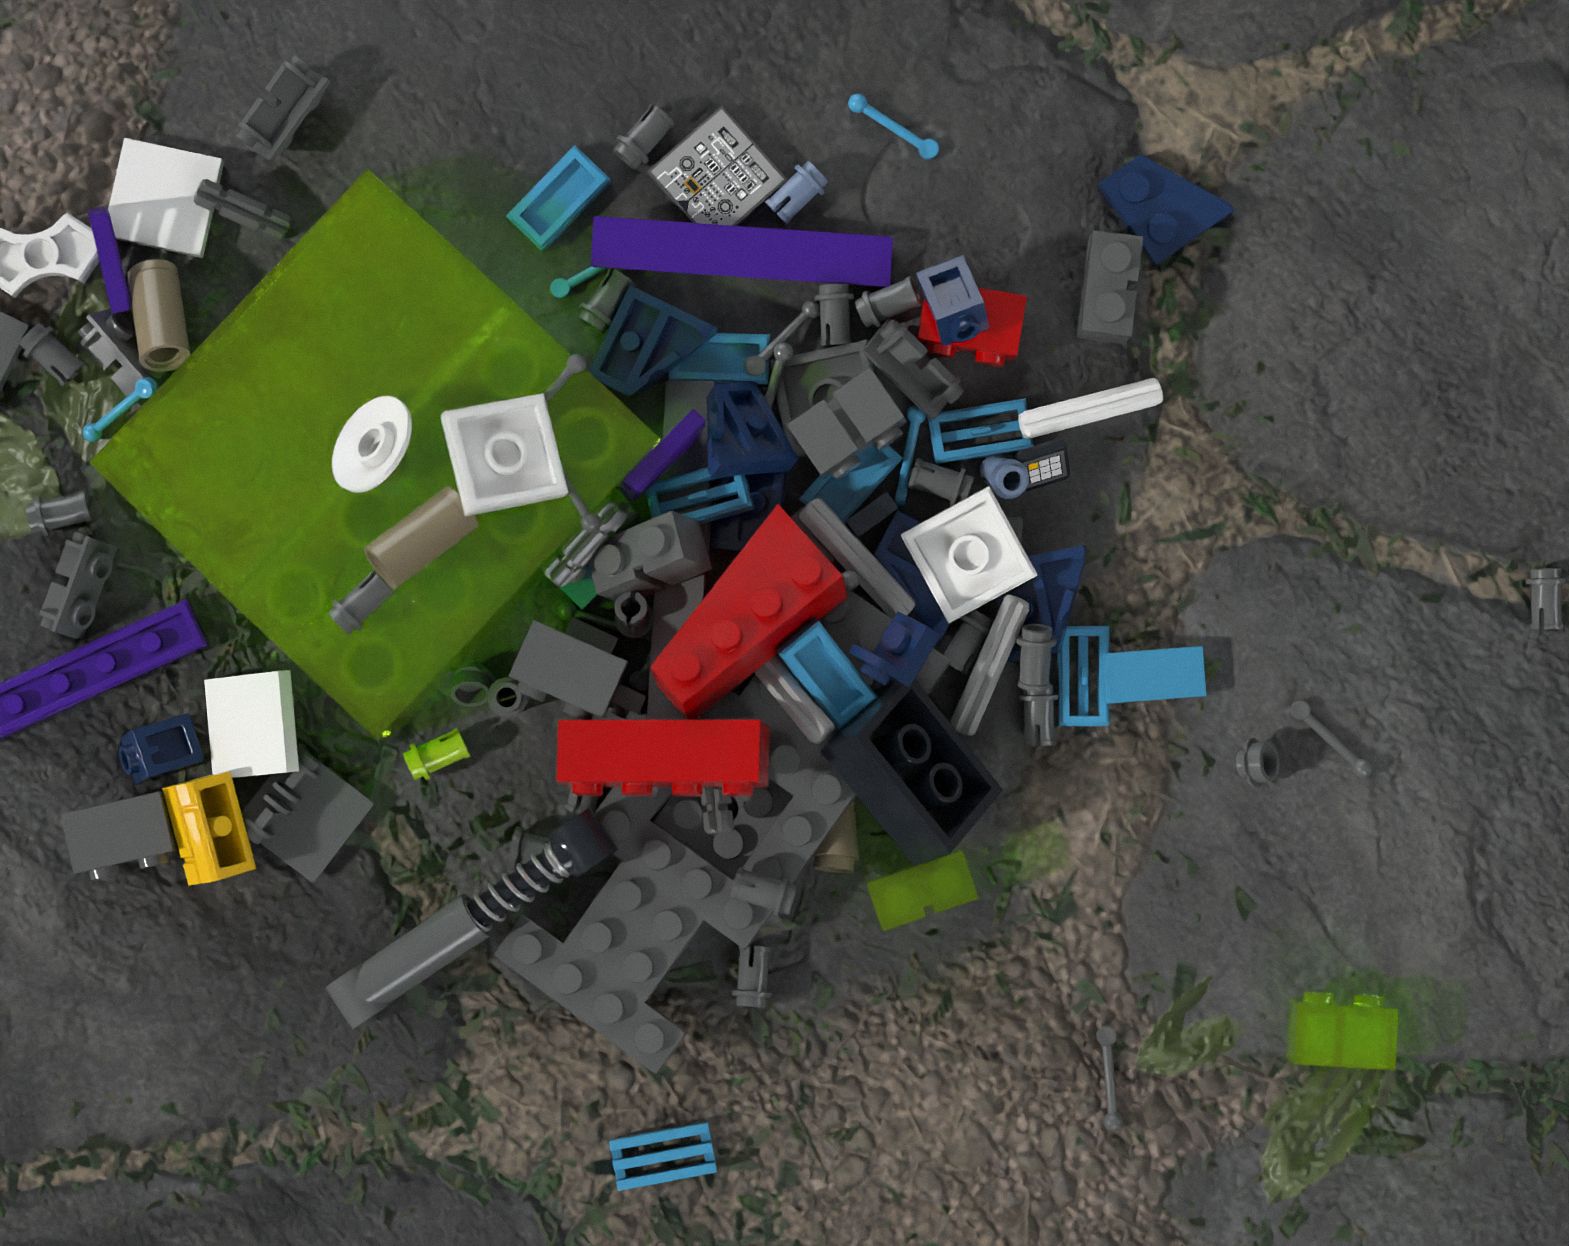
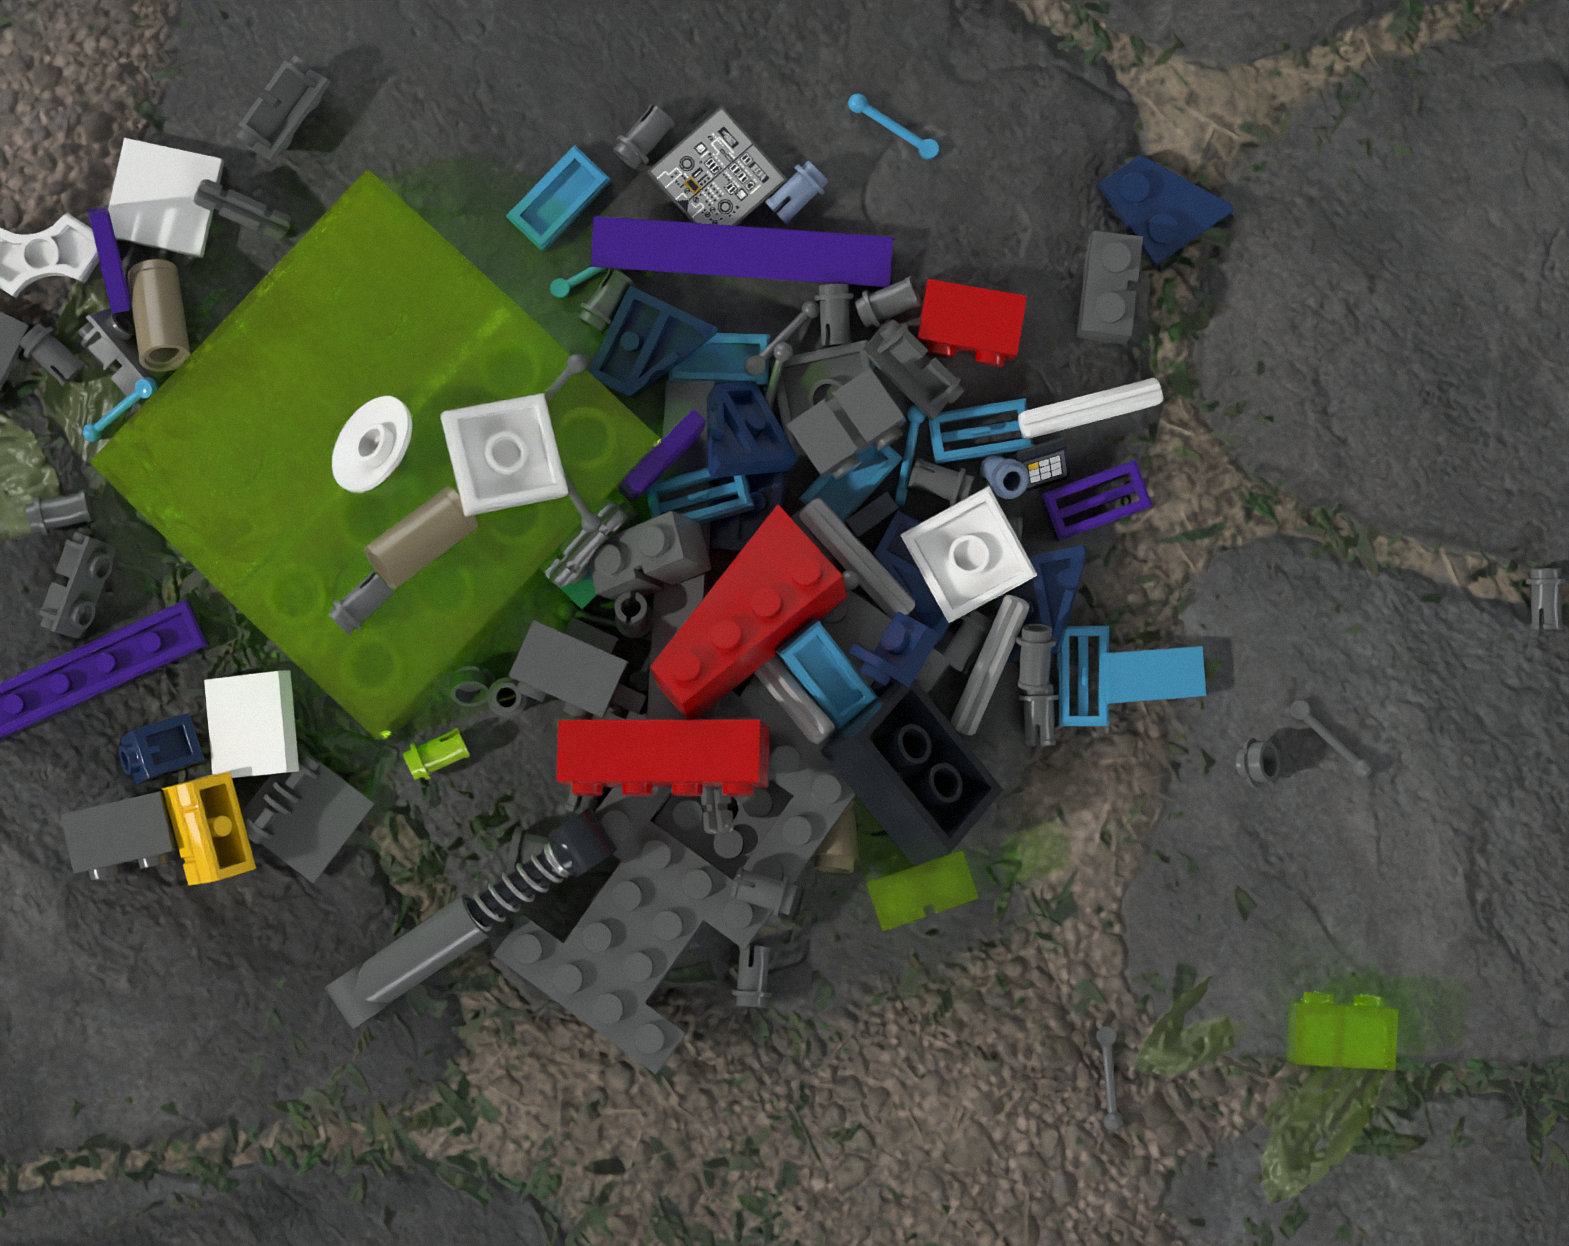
dark azure tile [609,1121,717,1191] -> none
dark blue bracket [916,255,989,345] -> none
none -> dark purple tile [1041,459,1153,542]

